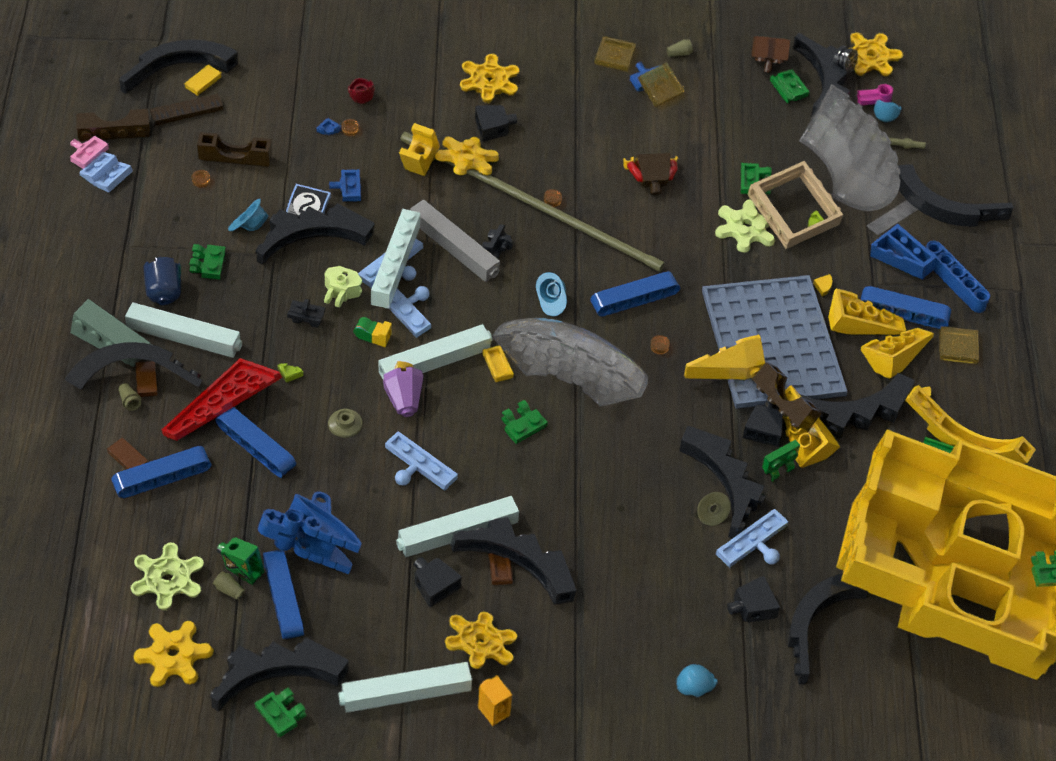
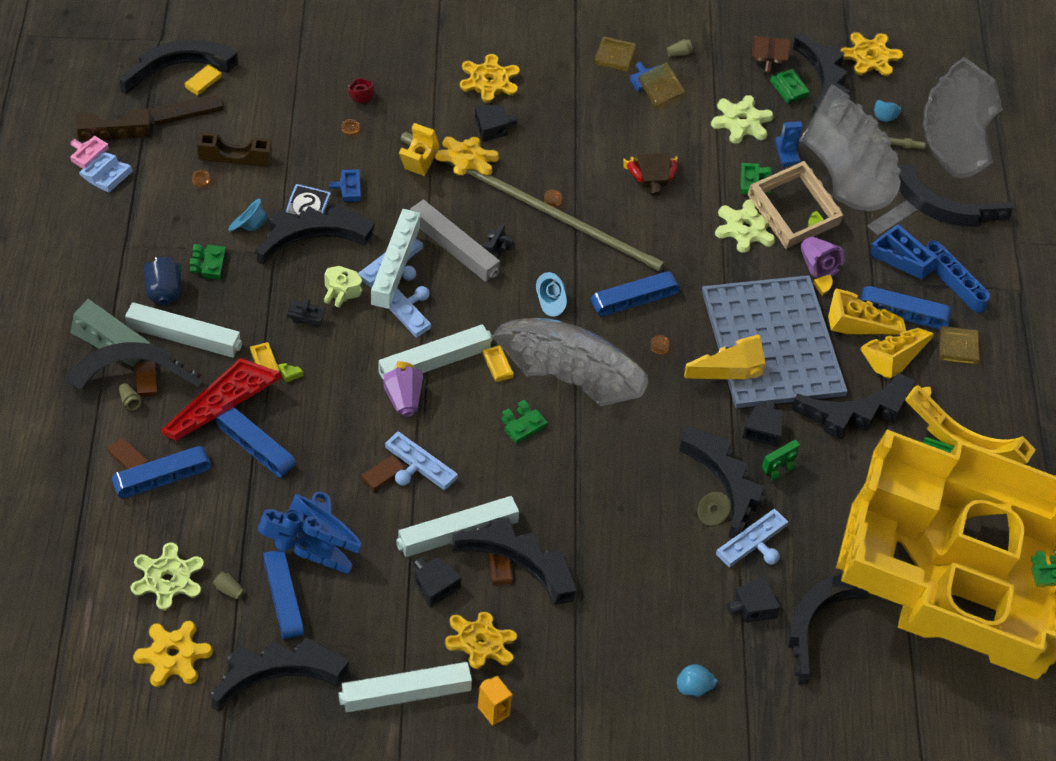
green torso [217,537,265,585] -> none
green plate [255,688,306,738] -> none
blue tile [317,118,341,135] -> none
olive piece [328,409,363,438] -> none
leg [353,317,392,347] -> none
dark brown arch [752,362,822,431] -> none
yellow wedge [782,385,840,468] -> none
black wheel [834,46,858,72] -> none
dark pink piece [857,84,893,105] -> none
none -> yellow tile [250,342,280,372]
none -> reddish brown tile [361,455,405,491]
none -> yellowish green plate [711,95,773,144]
none -> blue bracket [775,121,803,167]
none -> medium lavender cone [801,236,845,278]
none -> clear brick [923,57,1002,178]

